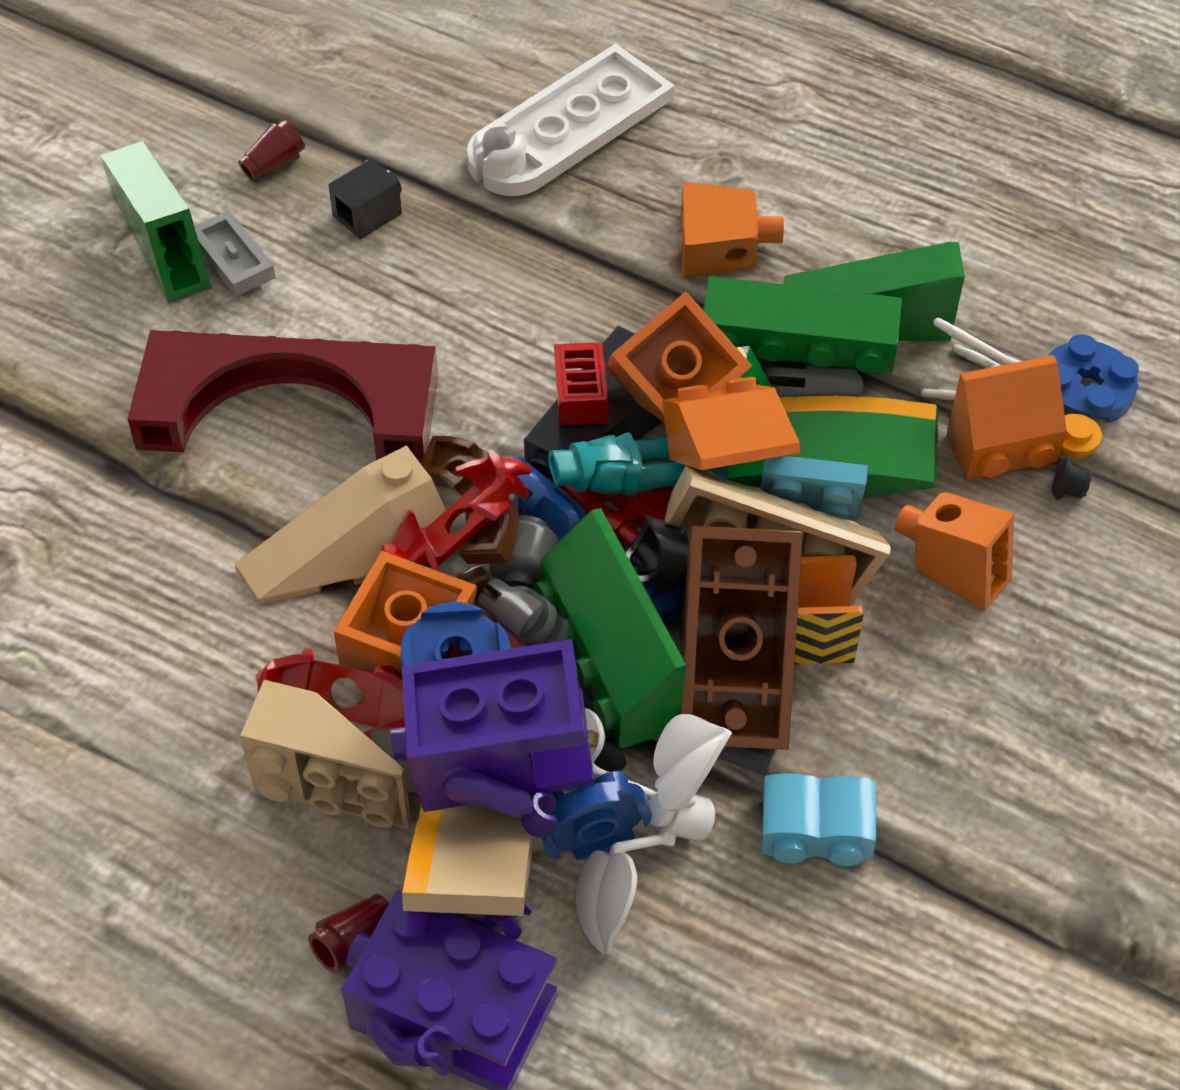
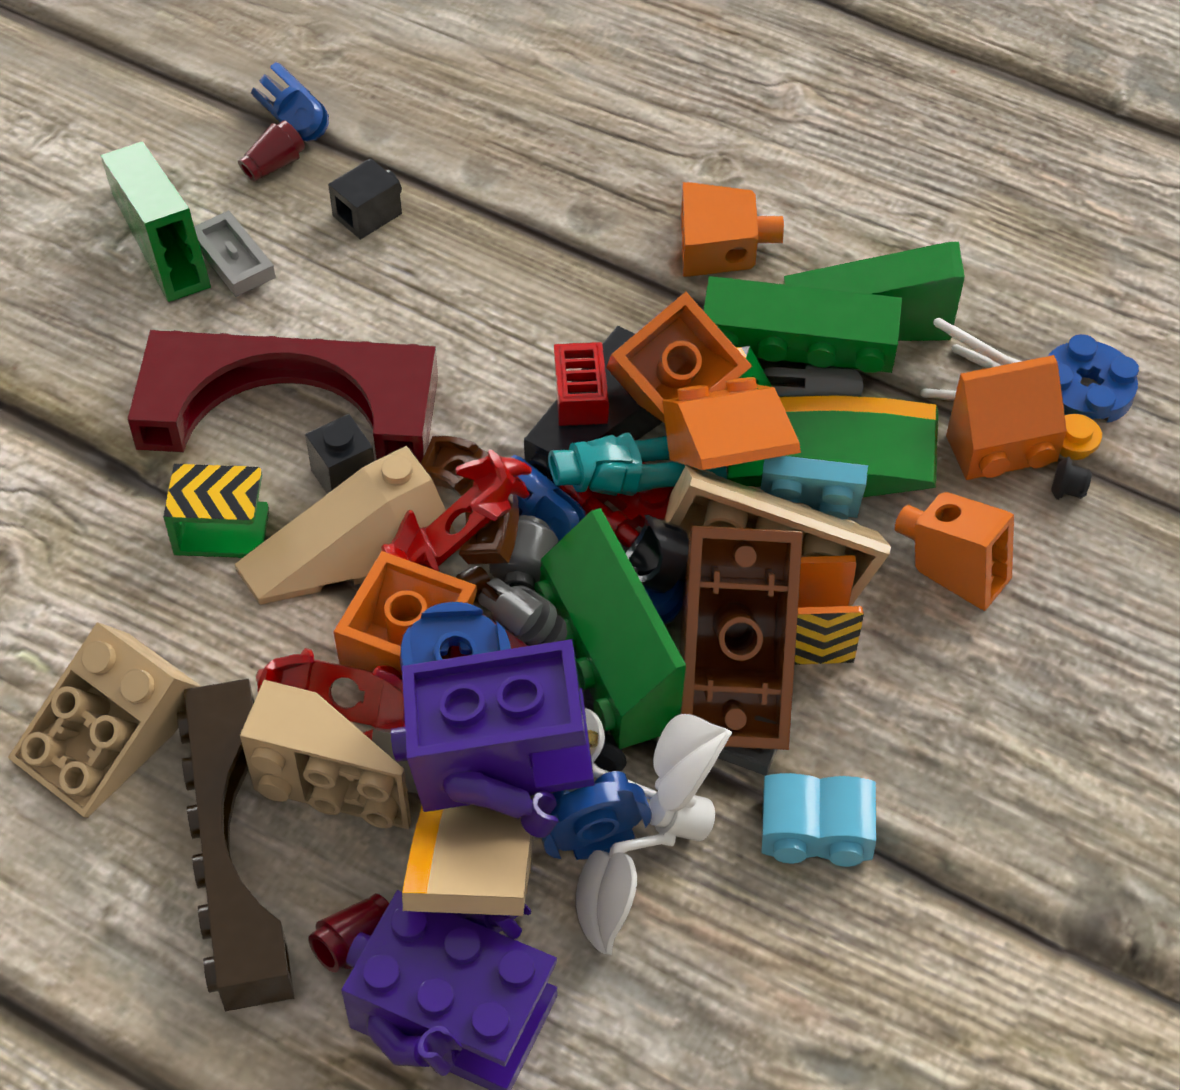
white plate [467,43,675,196] -> none
none -> tan slope [8,622,201,818]
none -> piece [163,464,269,558]
none -> dark brown arch [177,678,295,1012]
none -> blue arm [251,62,329,142]
none -> black brick [305,414,374,494]

